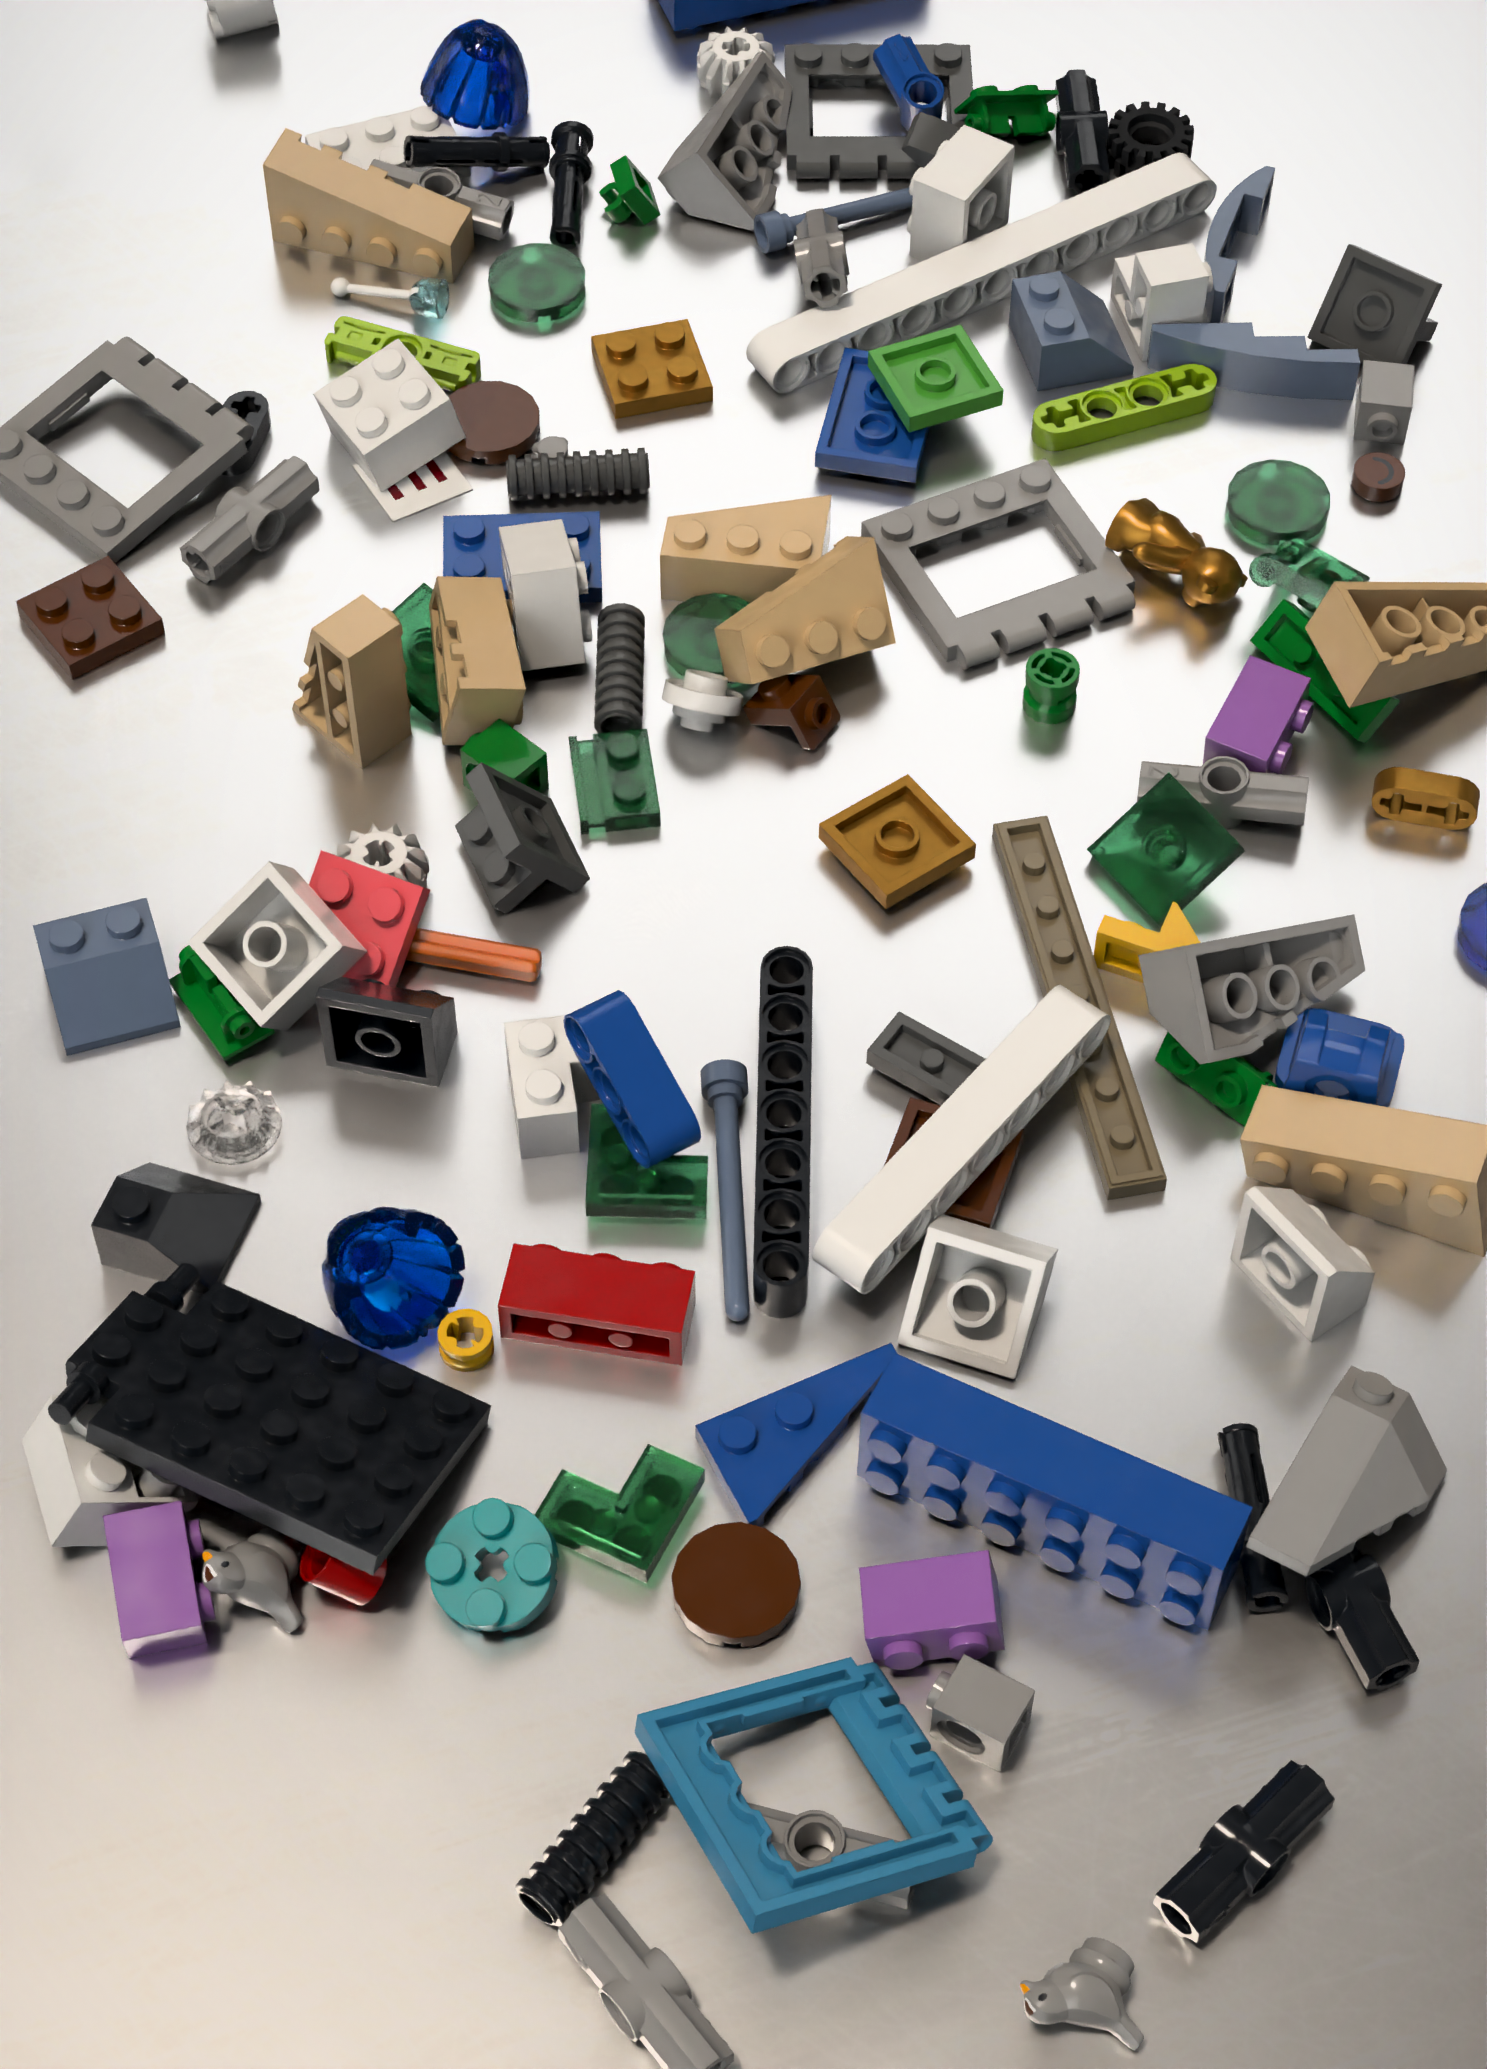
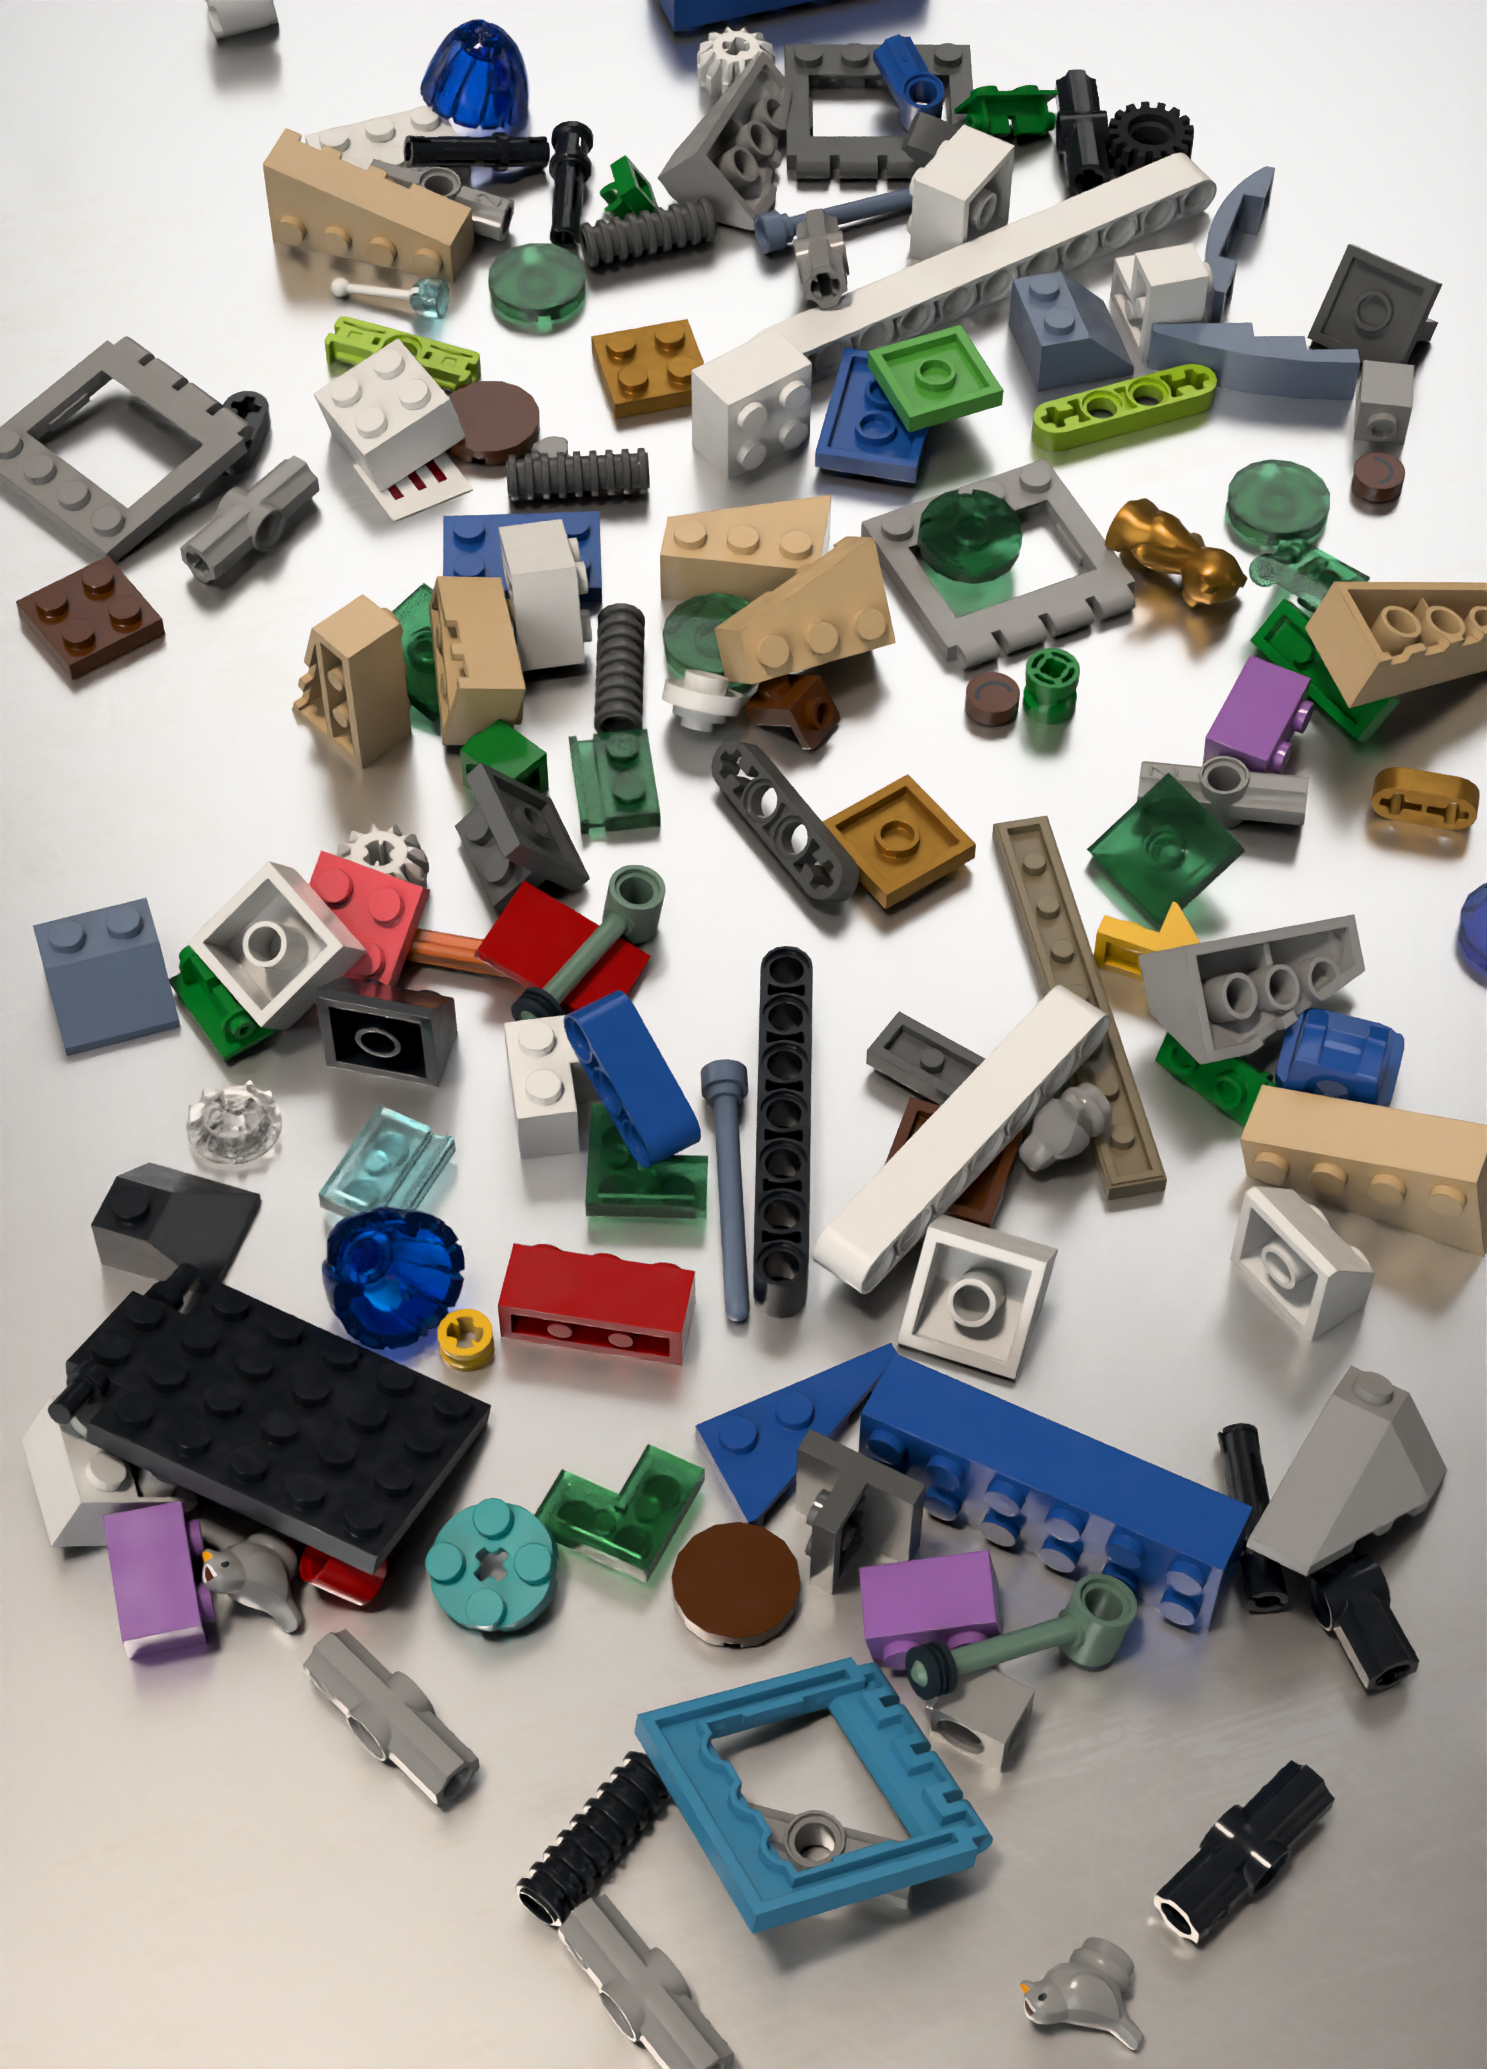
none -> light grey piece [303,1629,480,1806]
none -> clear light blue plate [318,1105,456,1240]
none -> red piece [474,881,651,1013]
none -> sand green piece [511,865,666,1021]
none -> dark grey piece [579,197,717,267]
none -> white brick [691,328,812,481]
none -> dark grey beam [711,740,859,903]
none -> dark grey bracket [795,1429,926,1594]
none -> sand green piece [905,1574,1137,1700]
none -> clear green tile [917,489,1023,584]
none -> reddish brown tile [965,672,1020,725]
none -> light grey animal [1018,1083,1112,1172]

